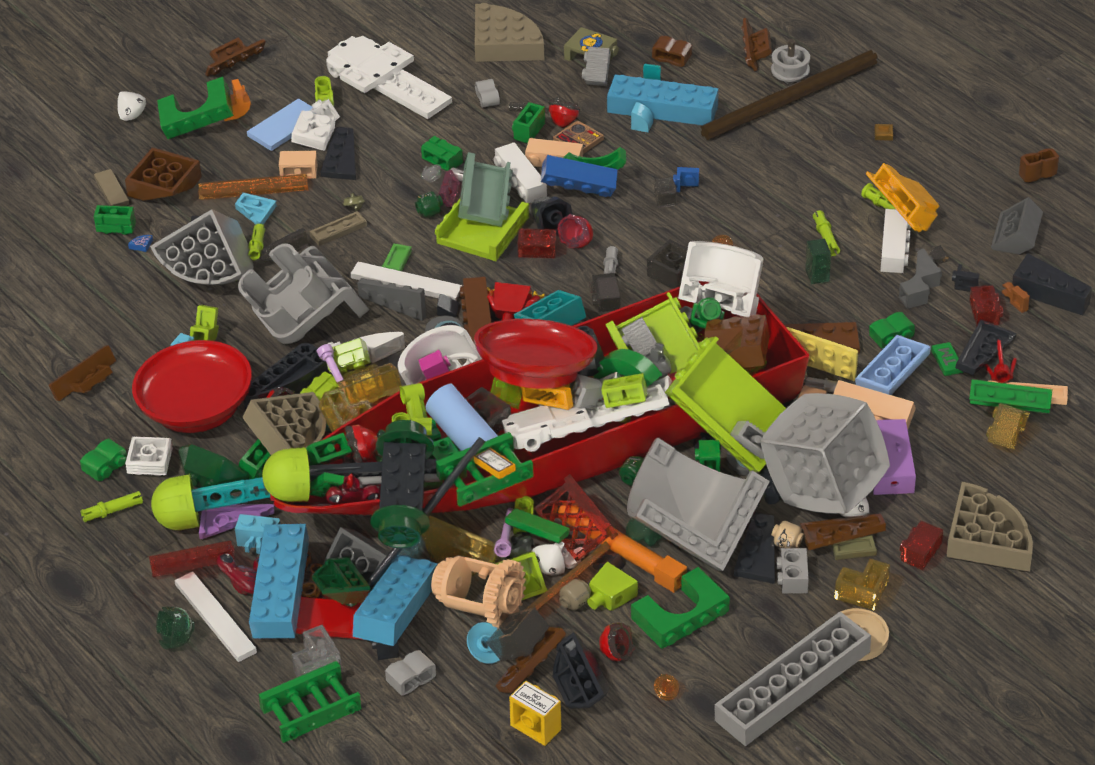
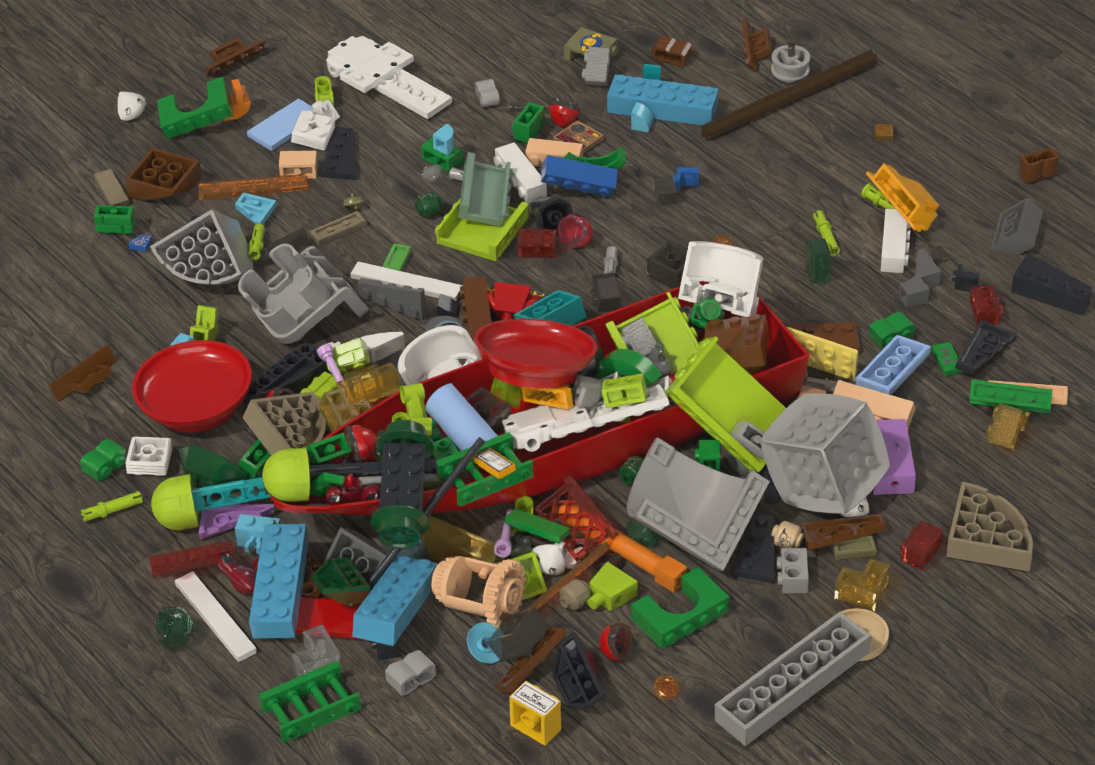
dark pink brick [418,350,451,379] -> none
clear pink tile [439,170,460,207] -> none
dark tan brick [475,3,544,62] -> none
red plant [984,340,1017,383] -> none
dark orange plate [1002,282,1030,313] -> none
none -> medium azure brick [433,124,454,155]

